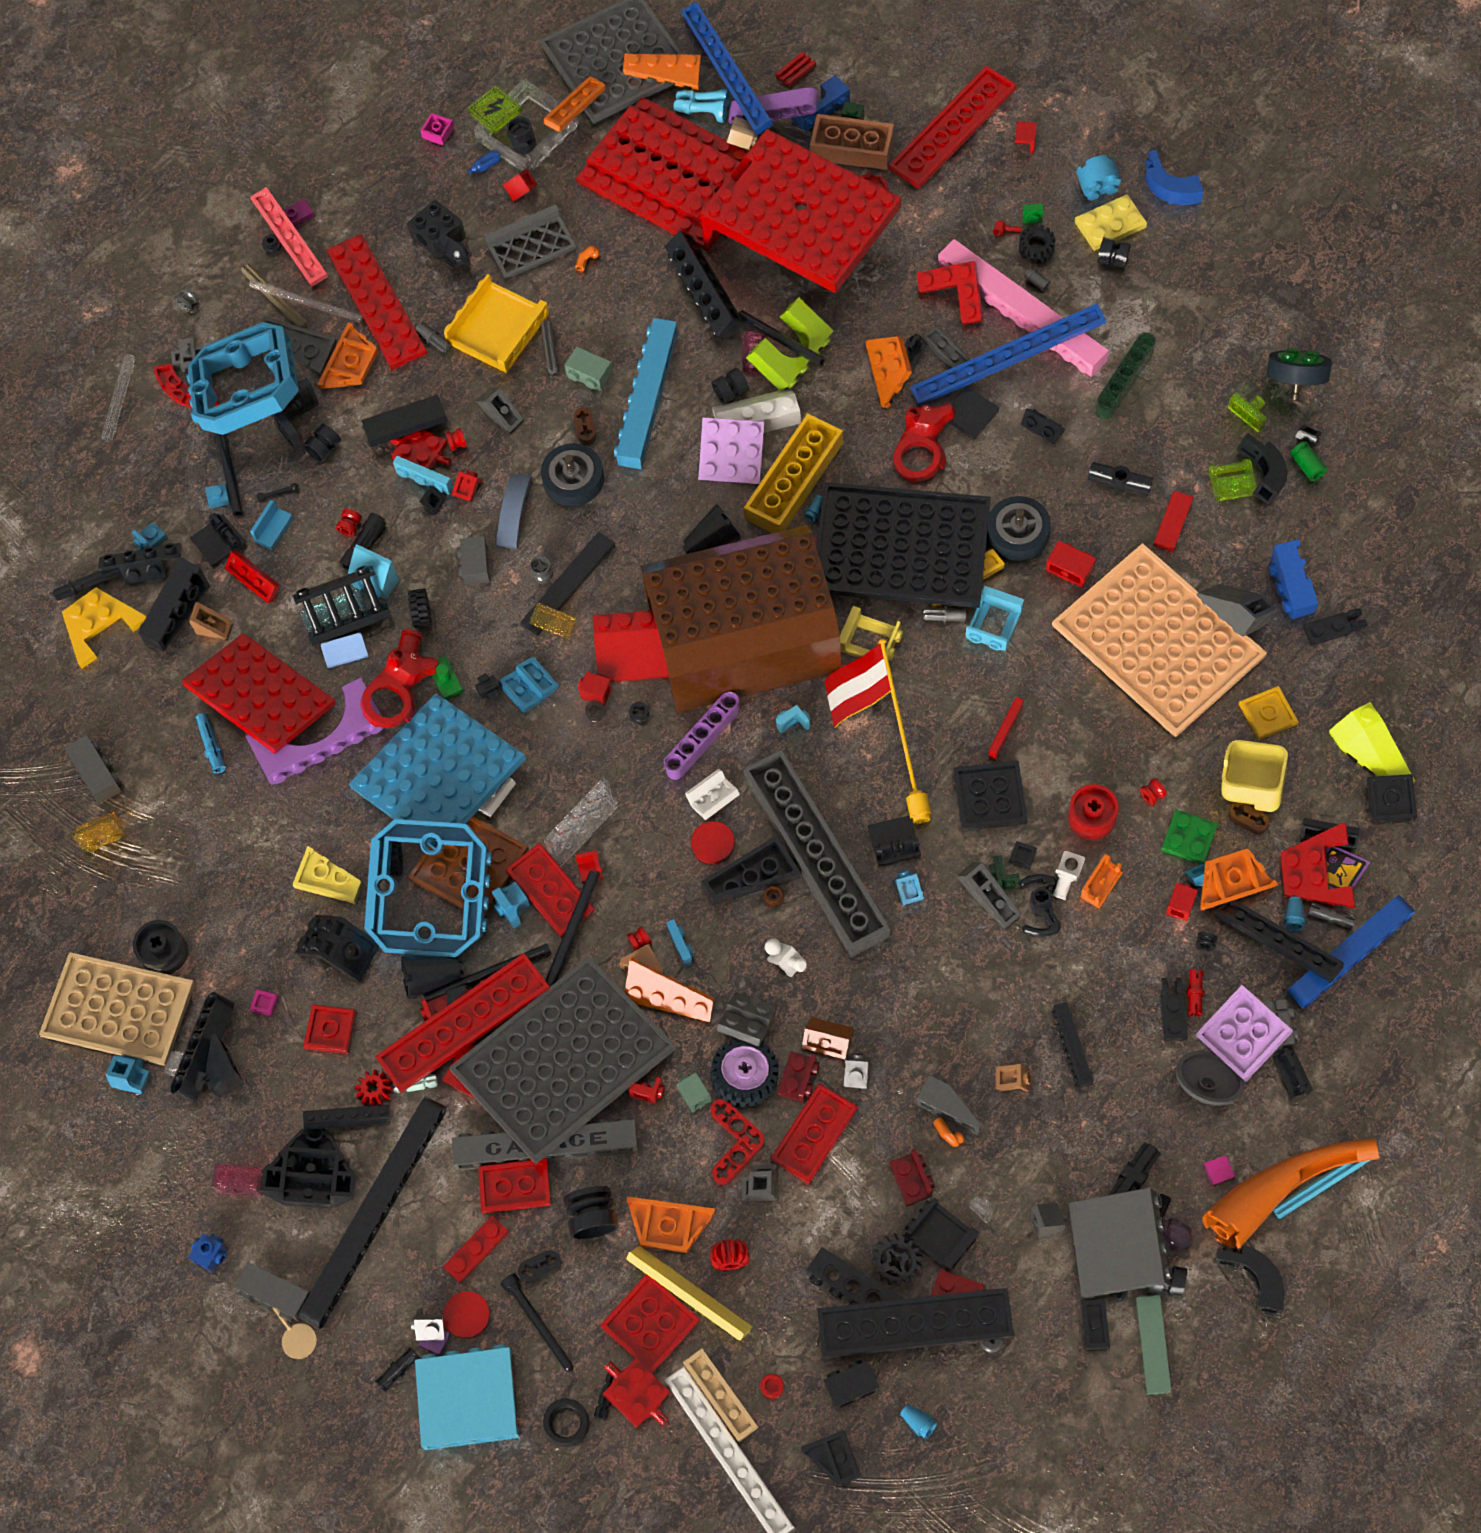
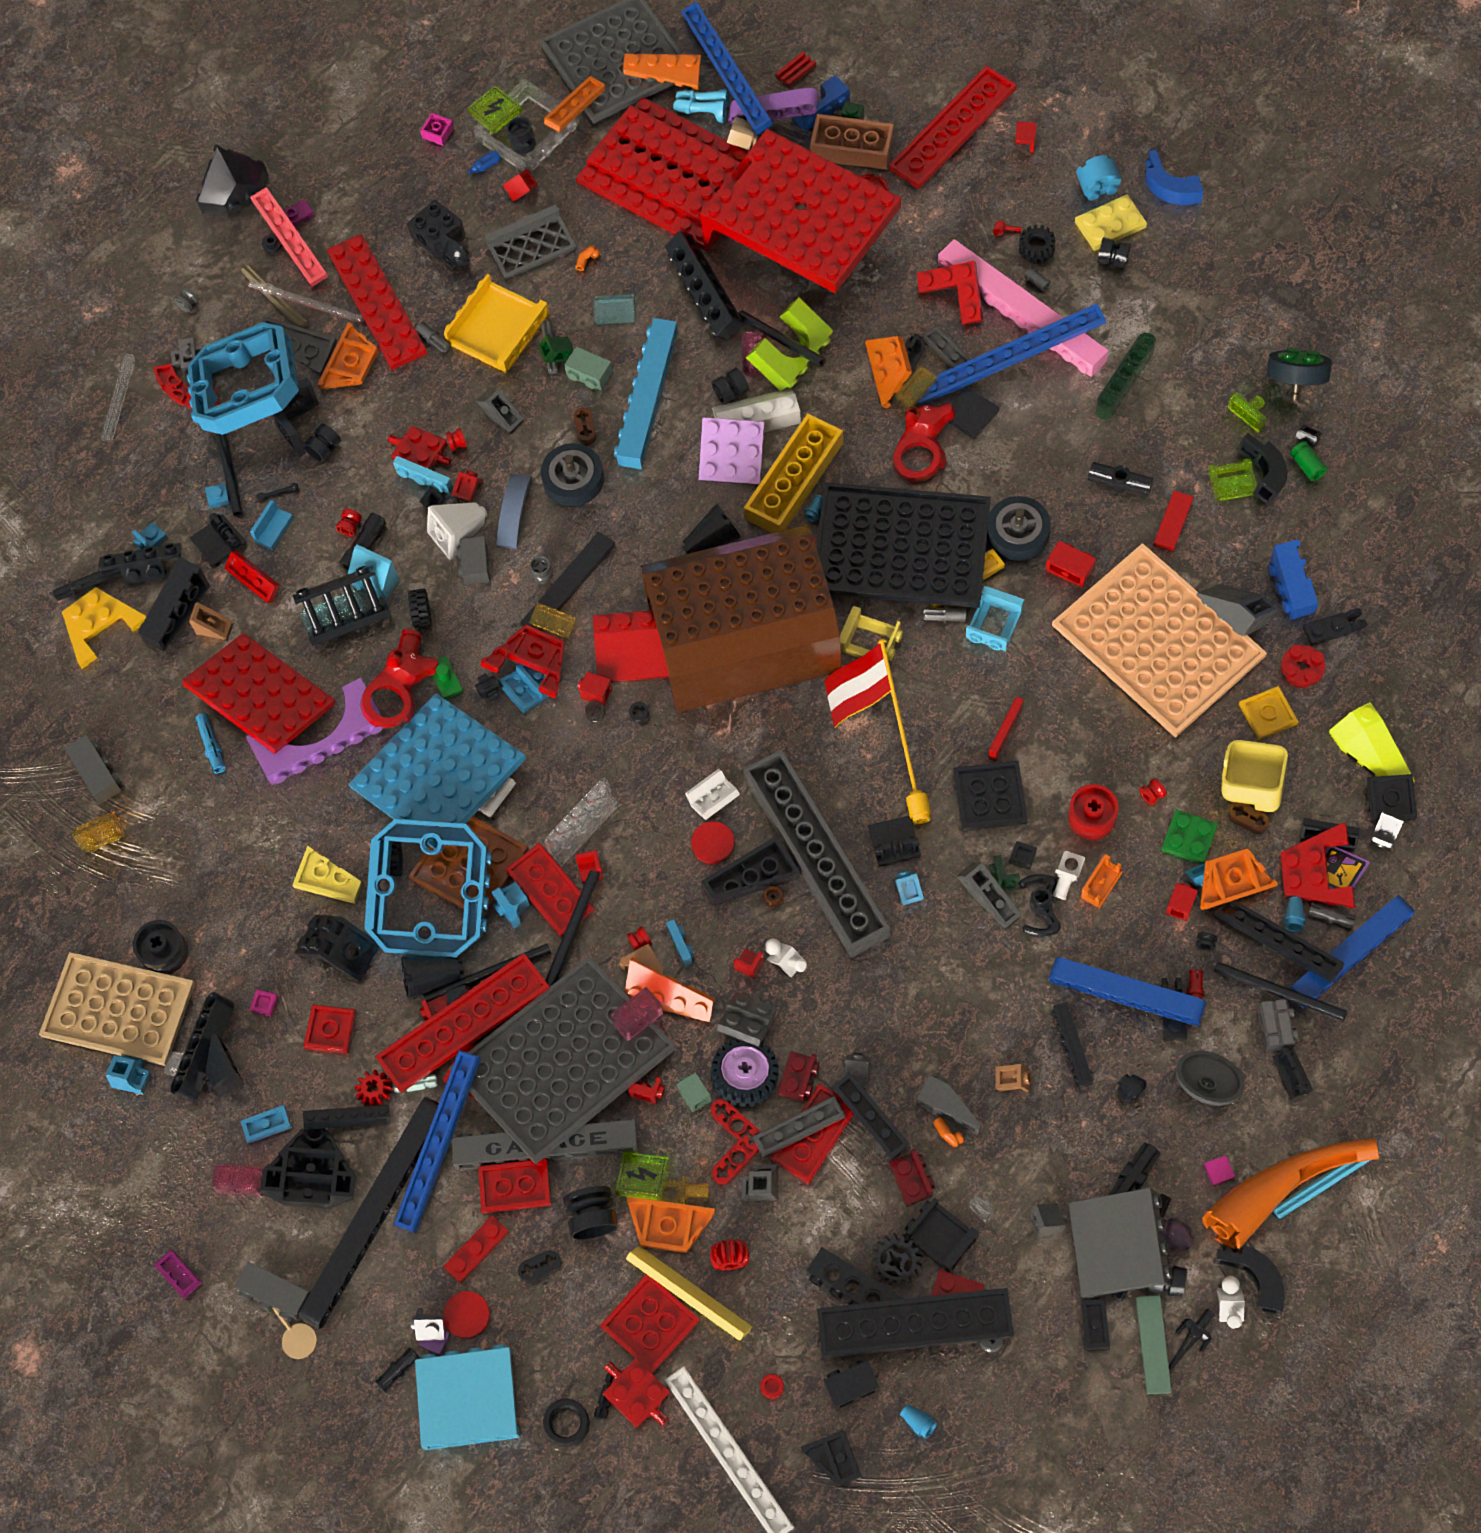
blue brick [188,1233,228,1273] -> none
light blue slope [321,633,369,669] -> none
black tile [361,395,448,447] -> none
black piece [500,1273,573,1372] -> none
medium lavender beam [664,692,740,780] -> none
tan plate [683,1349,758,1442] -> none
medium azure bracket [776,705,811,734] -> none
dark orange panel [801,1017,854,1059] -> none
black hinge [1021,408,1065,444] -> none
green plate [1022,203,1043,223] -> none
lavender plate [1195,985,1293,1082] -> none
none -> magenta plate [154,1249,202,1299]
none -> black wedge [196,144,269,217]
none -> dark azure plate [241,1105,292,1144]
none -> blue tile [393,1050,481,1233]
none -> white slope [427,502,487,560]
none -> red wing [480,625,564,699]
none -> dark green brick [538,334,573,363]
none -> clear light blue panel [593,294,635,324]
none -> clear pink brick [611,987,663,1041]
none -> clear neon green tile [615,1152,669,1201]
none -> clear yellow bracket [659,1175,709,1204]
none -> red panel [733,949,765,979]
none -> dark grey tile [753,1096,845,1158]
none -> black brick [832,1072,910,1160]
none -> clear yellow tile [895,366,937,408]
none -> blue beam [1048,957,1206,1025]
none -> black cone [1117,1074,1147,1104]
none -> black piece [1169,1309,1215,1369]
none -> black piece [1214,962,1347,1021]
none -> white piece [1217,1276,1245,1328]
none -> red plate [1281,645,1325,688]
none -> bracket [1371,811,1404,848]

